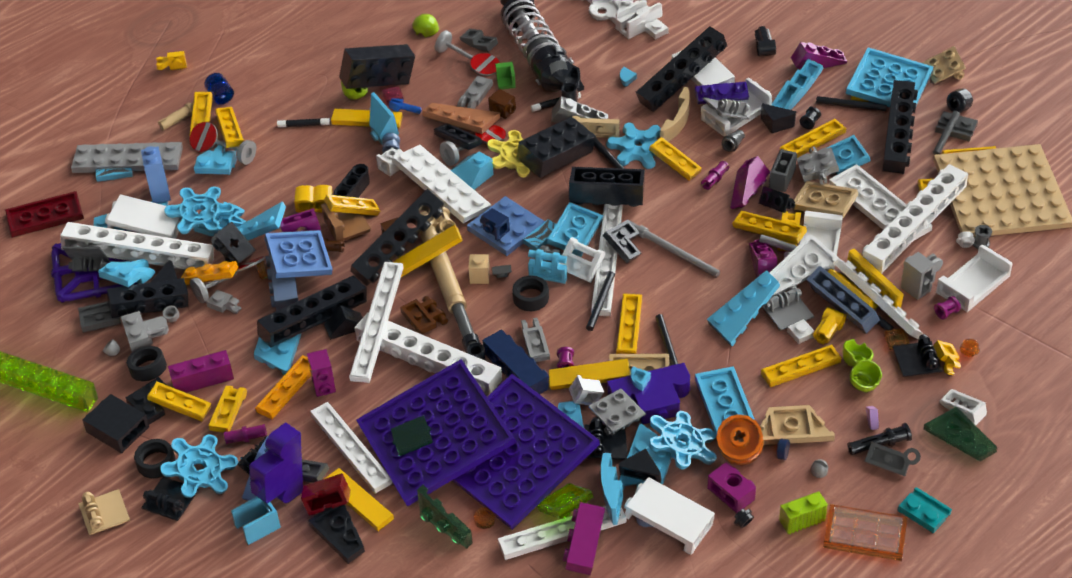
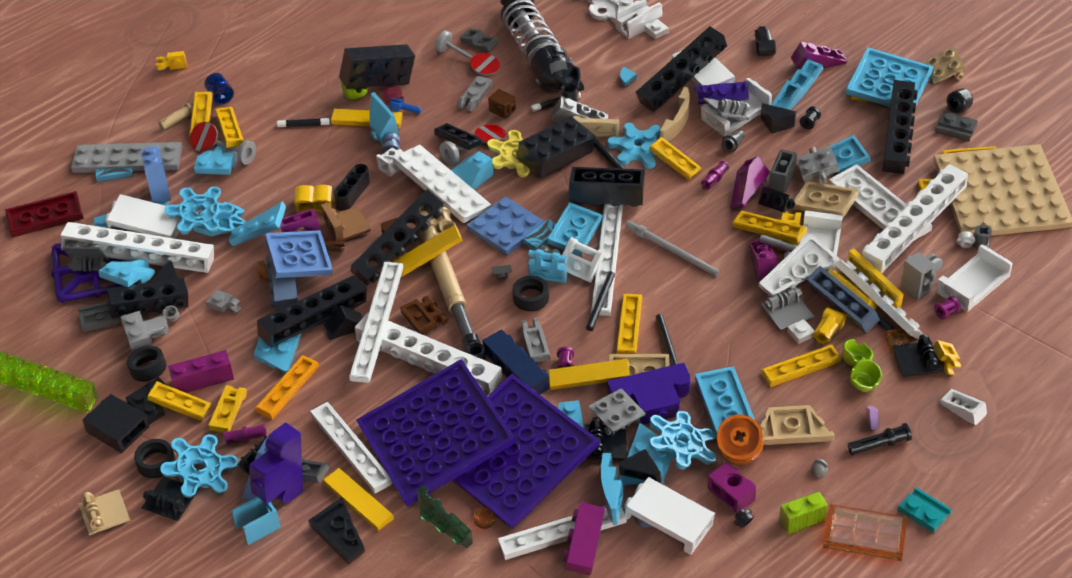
light grey hinge [103,339,120,356] -> none
light orange plate [181,261,238,285] -> none
light grey piece [190,256,265,304] -> none
black brick [211,222,256,266] -> none
dark red brick [301,473,351,516] -> none
magenta brick [307,349,336,397] -> none
yellow tile [324,195,380,216] -> none
piece [391,415,433,456] -> none
lime hair [412,14,439,37] -> none
nougat wing [422,103,500,134] -> none
tan brick [469,254,490,284] -> none
dark blue brick [480,208,510,241] -> none
bright green panel [496,62,516,90] -> none
clear neon green plate [537,483,594,519] -> none
white brick [569,375,604,405] -> none
plate [602,220,641,263] -> none
medium azure tile [631,366,651,391] -> none
medium azure wing [707,270,780,346] -> none
dark blue tile [776,438,790,460] -> none
yellow tile [780,119,846,158] -> none
black bar [816,96,887,111] -> none
dark grey hinge [865,442,921,477] -> none
clear green wing [923,407,998,461] -> none
dark grey bar [933,111,960,155] -> none
clear orange plate [960,339,980,357] -> none

